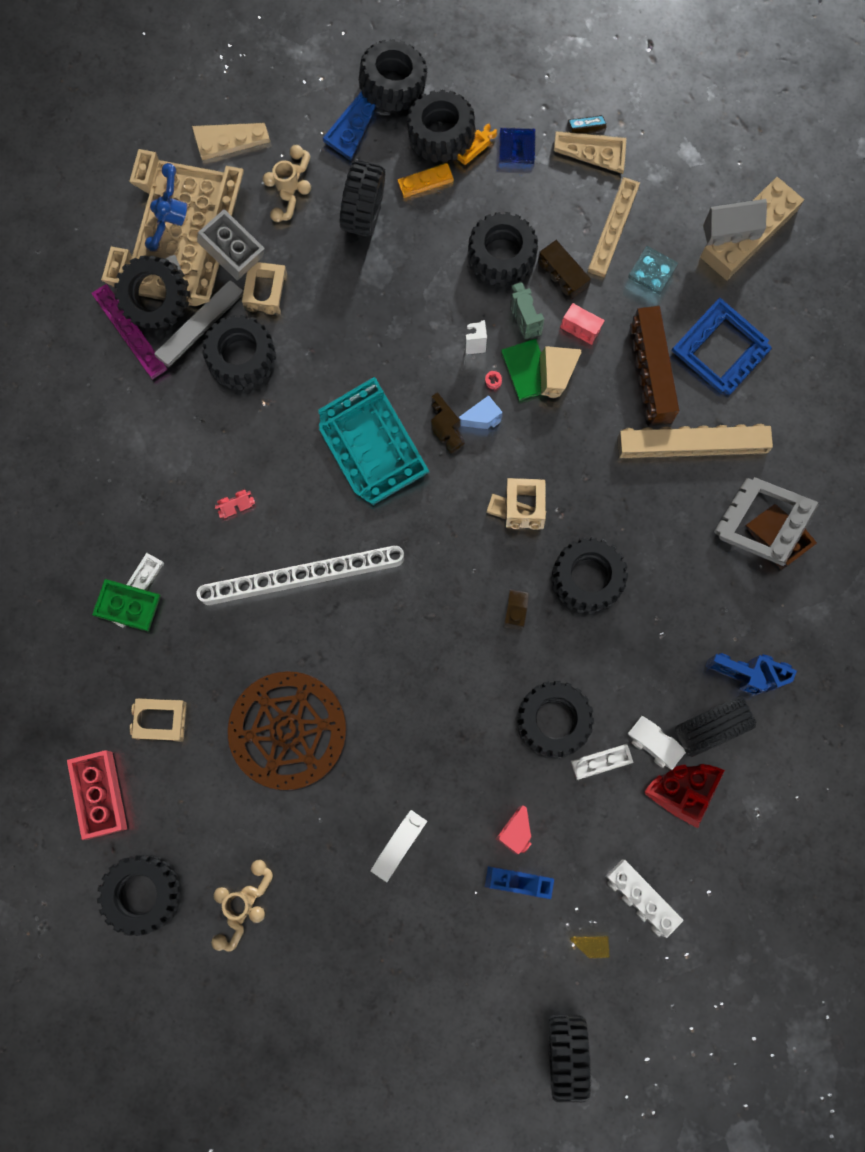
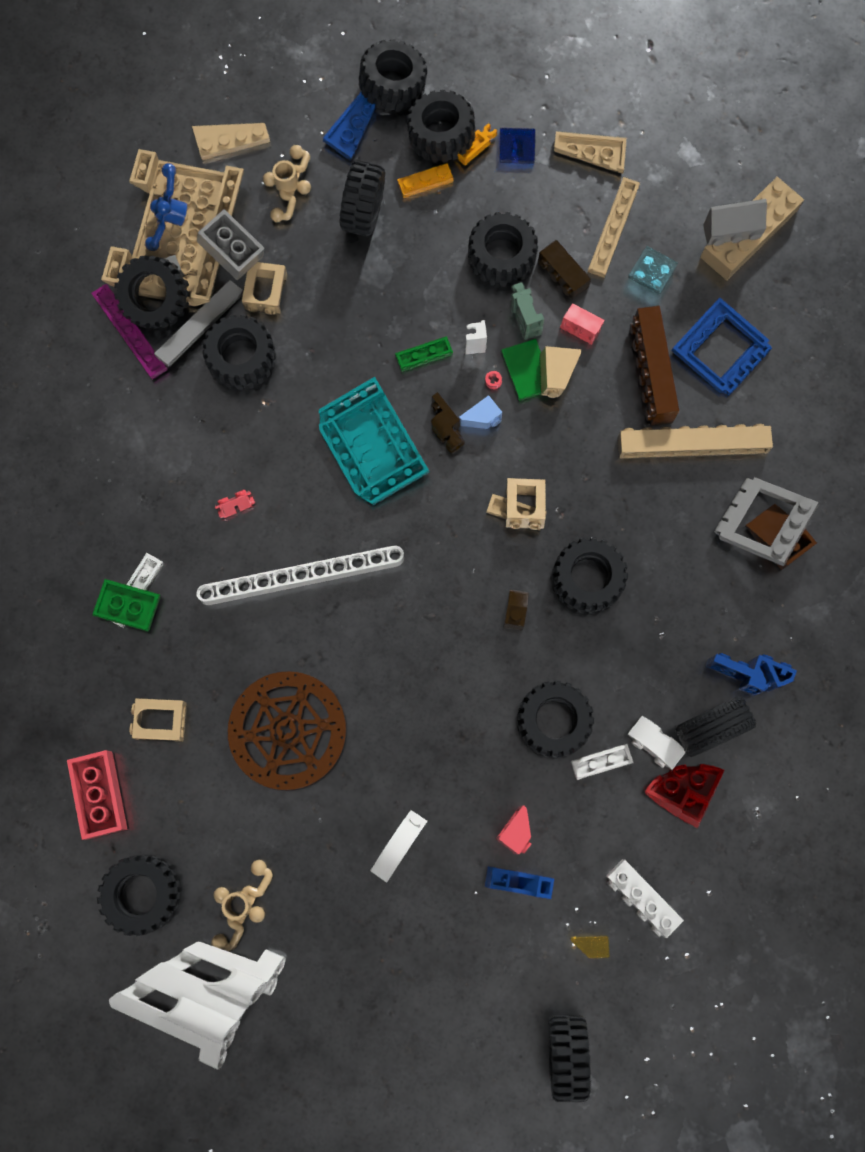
slope [568,115,607,134] -> none
none -> white panel [109,941,286,1070]
none -> green tile [395,336,453,372]

